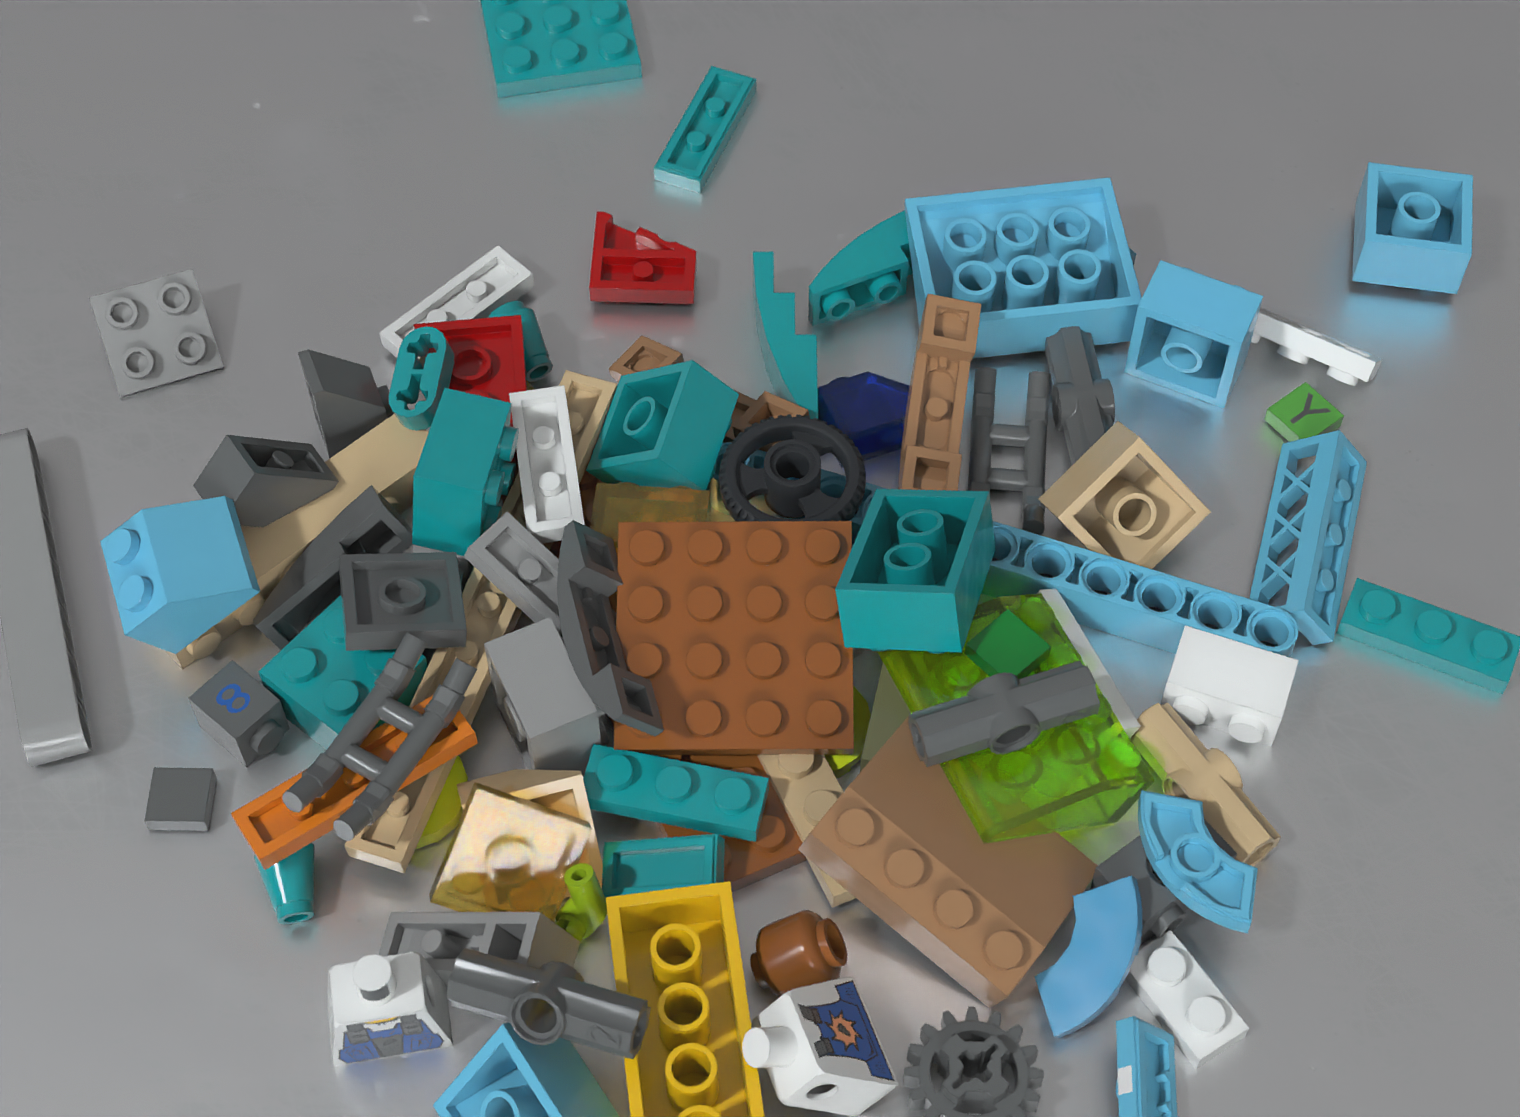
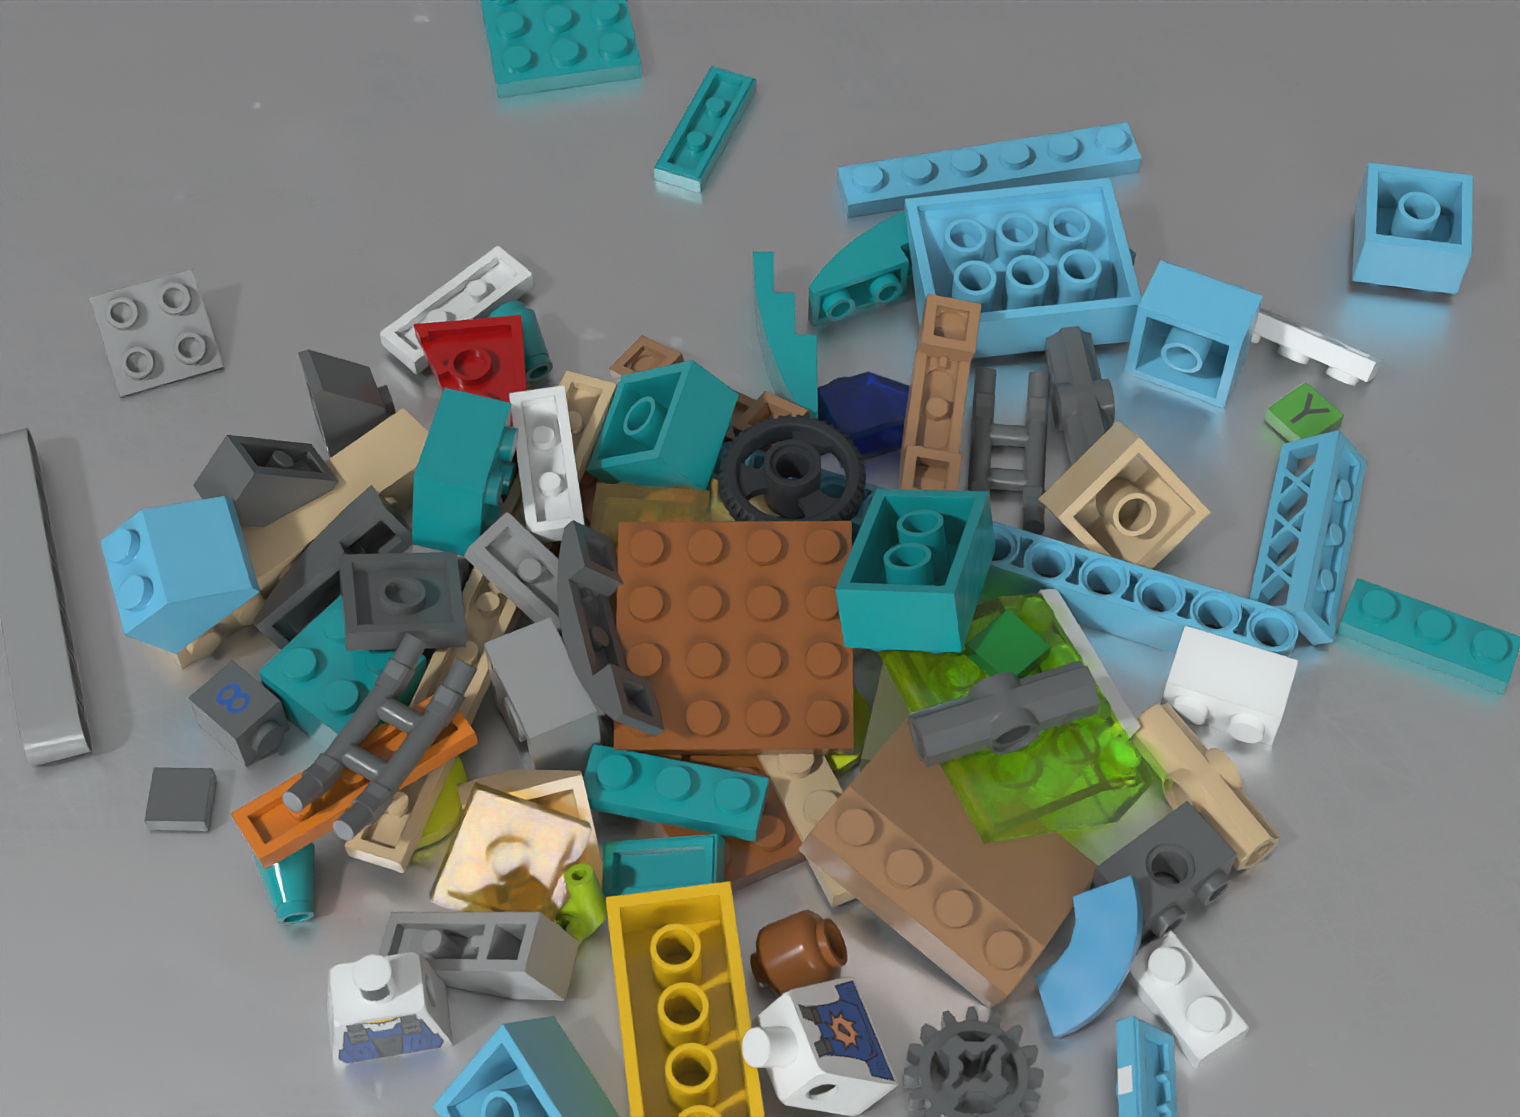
teal beam [389,326,454,431] -> none
dark grey piece [446,948,651,1059] -> none
red wing [589,212,697,304] -> none
medium azure tile [1138,790,1258,933] -> none
none -> medium azure plate [837,122,1142,218]

